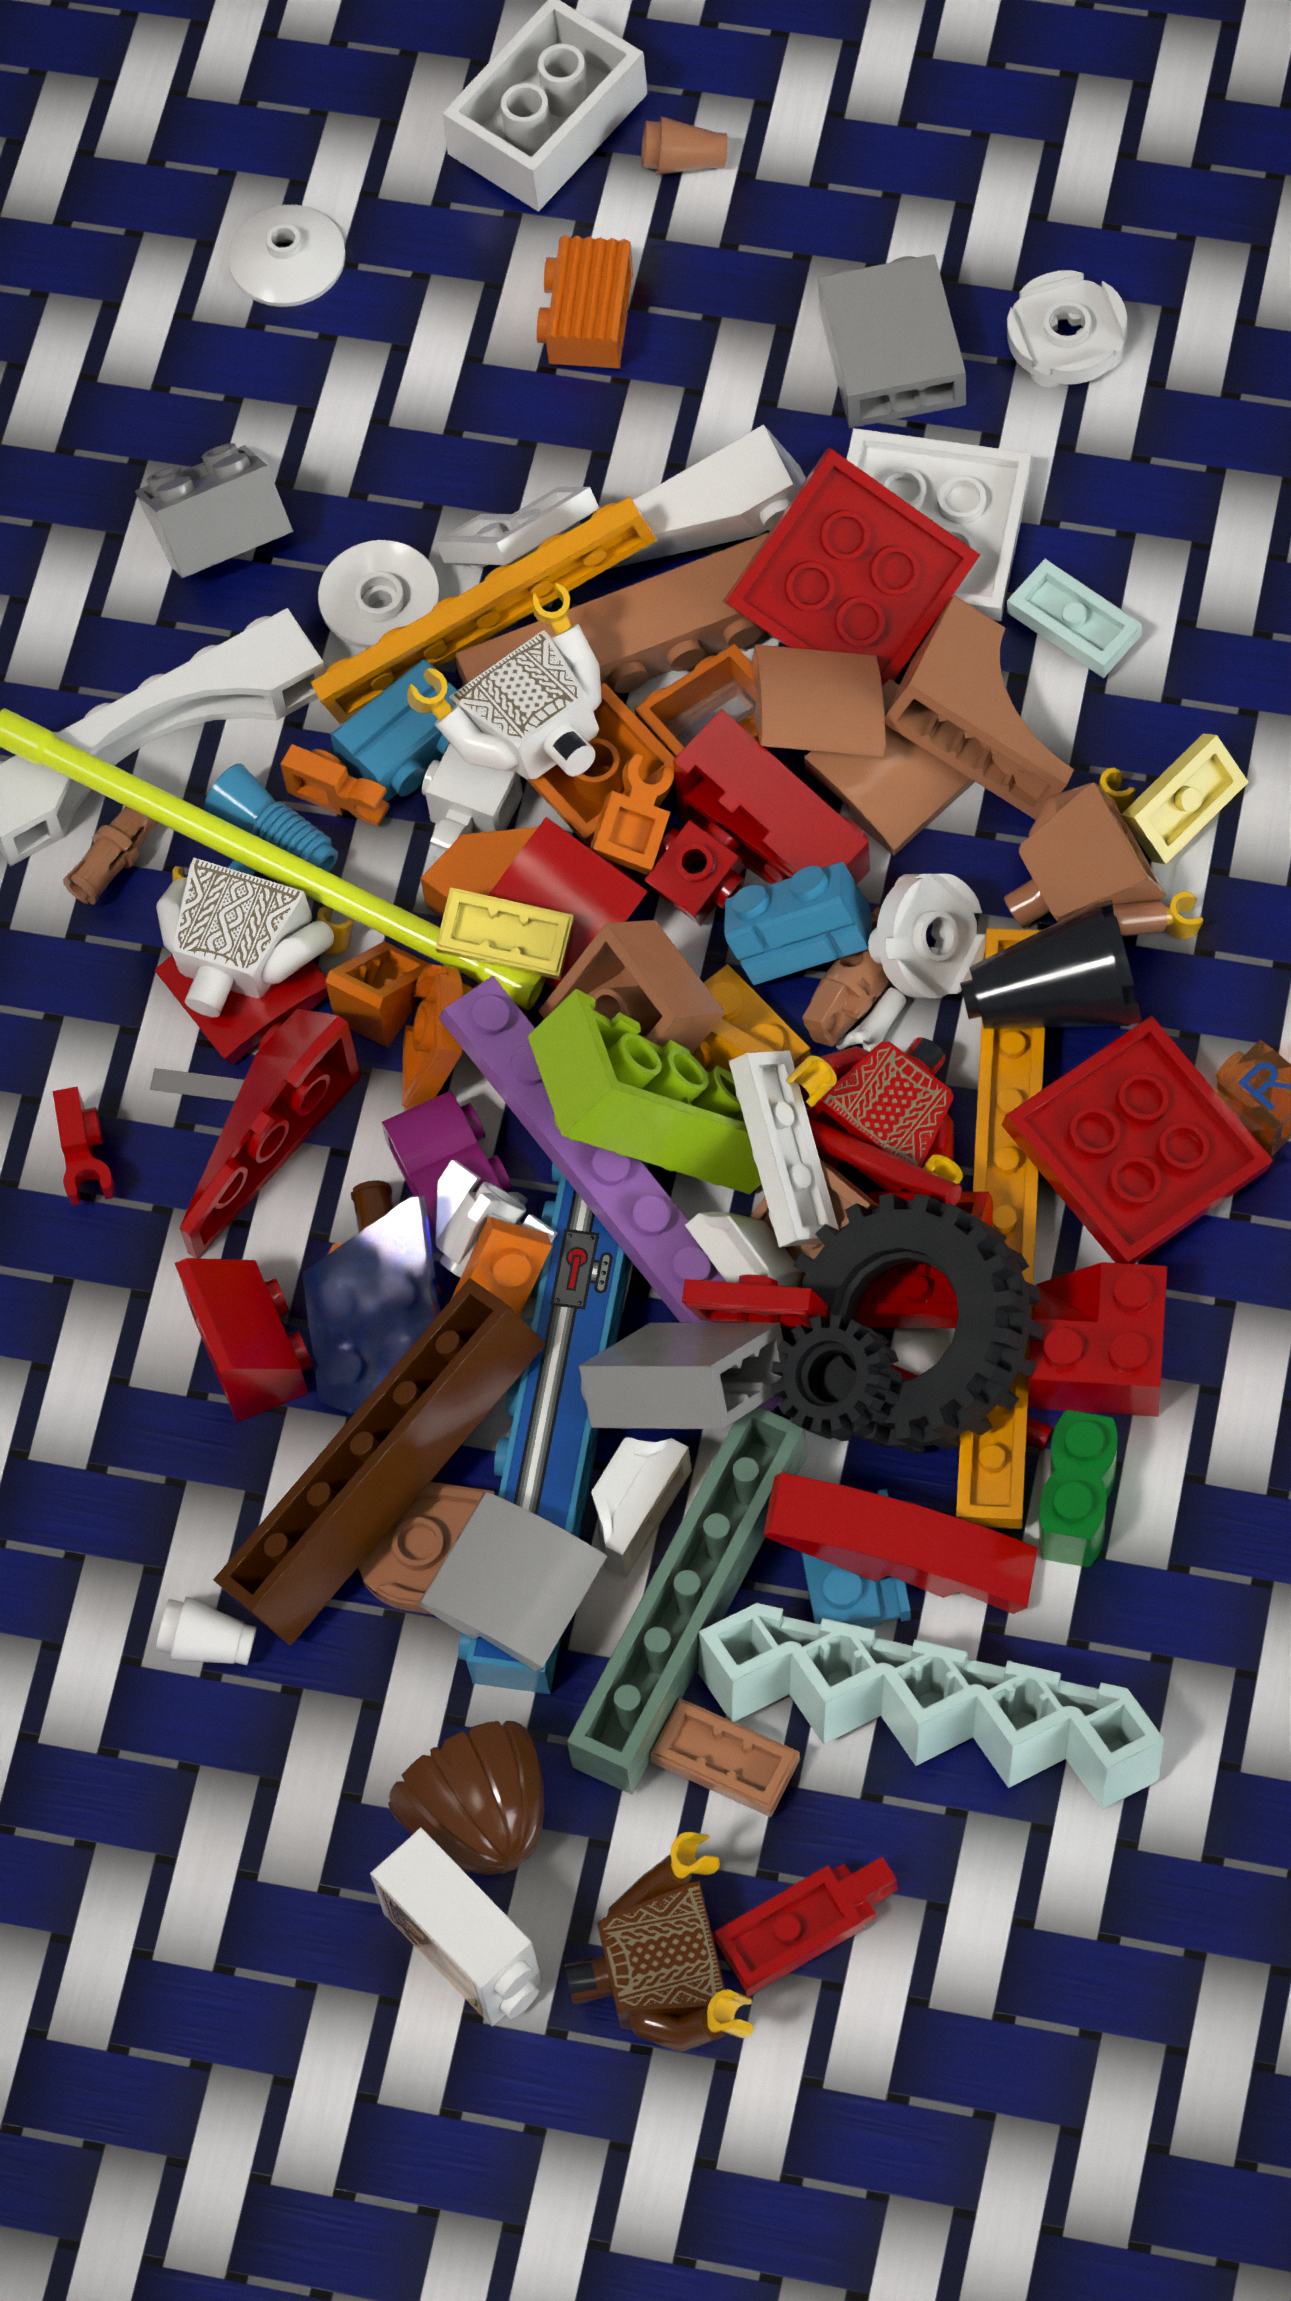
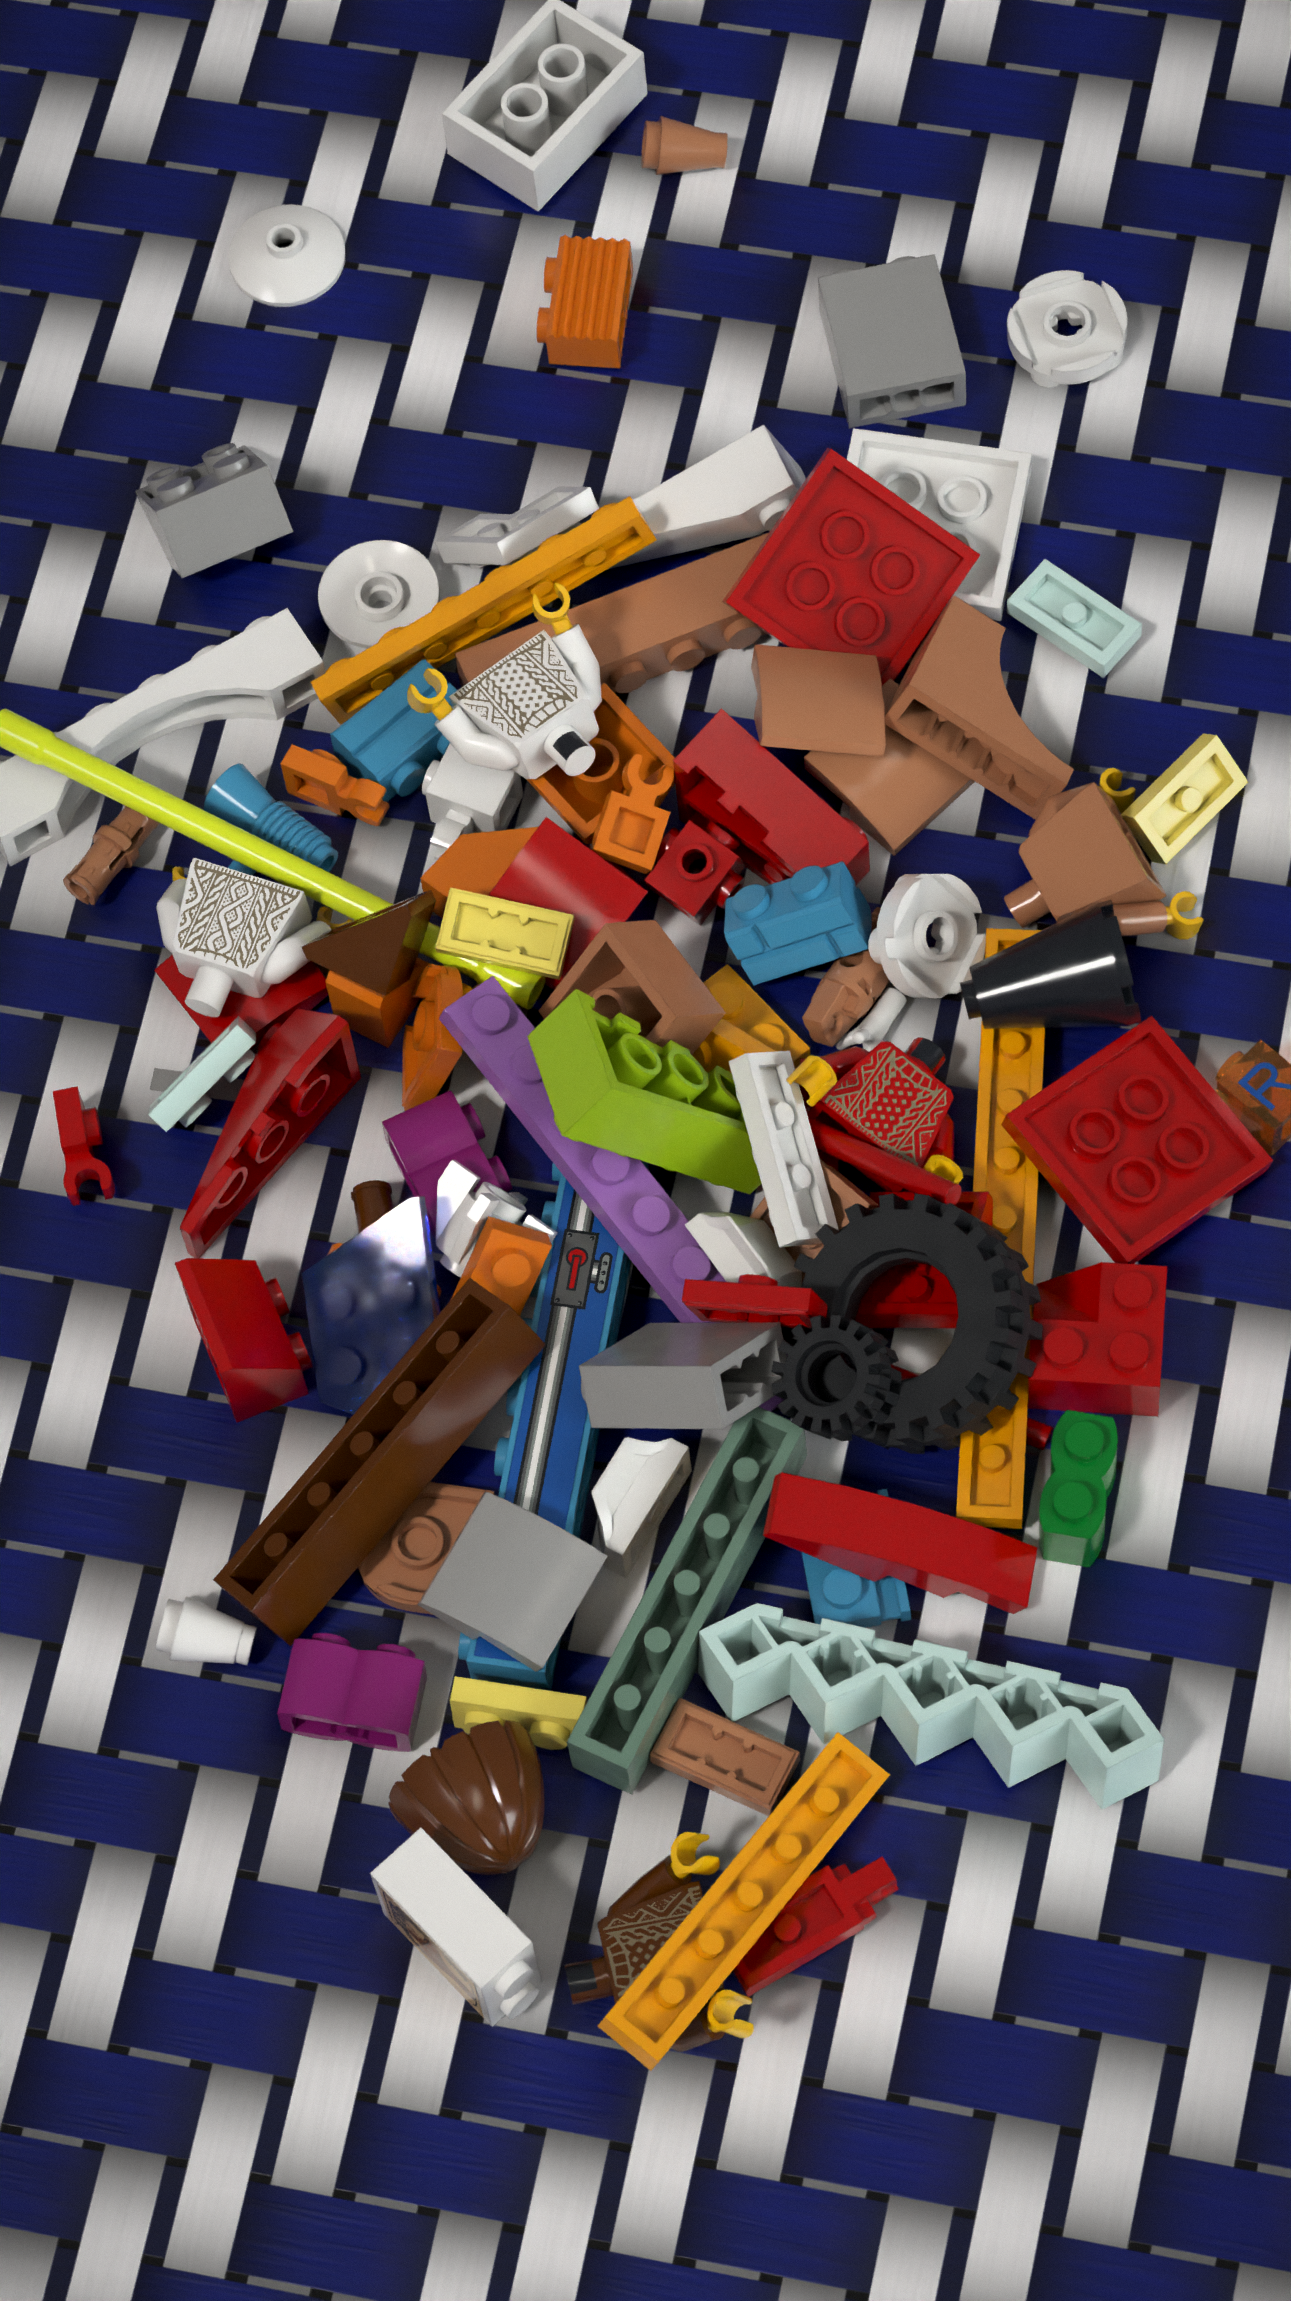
orange window [634,644,760,757] -> none
none -> light aqua plate [148,1016,257,1132]
none -> magenta brick [277,1633,427,1752]
none -> reddish brown slope [302,890,436,996]
none -> light yellow plate [450,1676,587,1750]
none -> light orange plate [598,1732,890,2071]

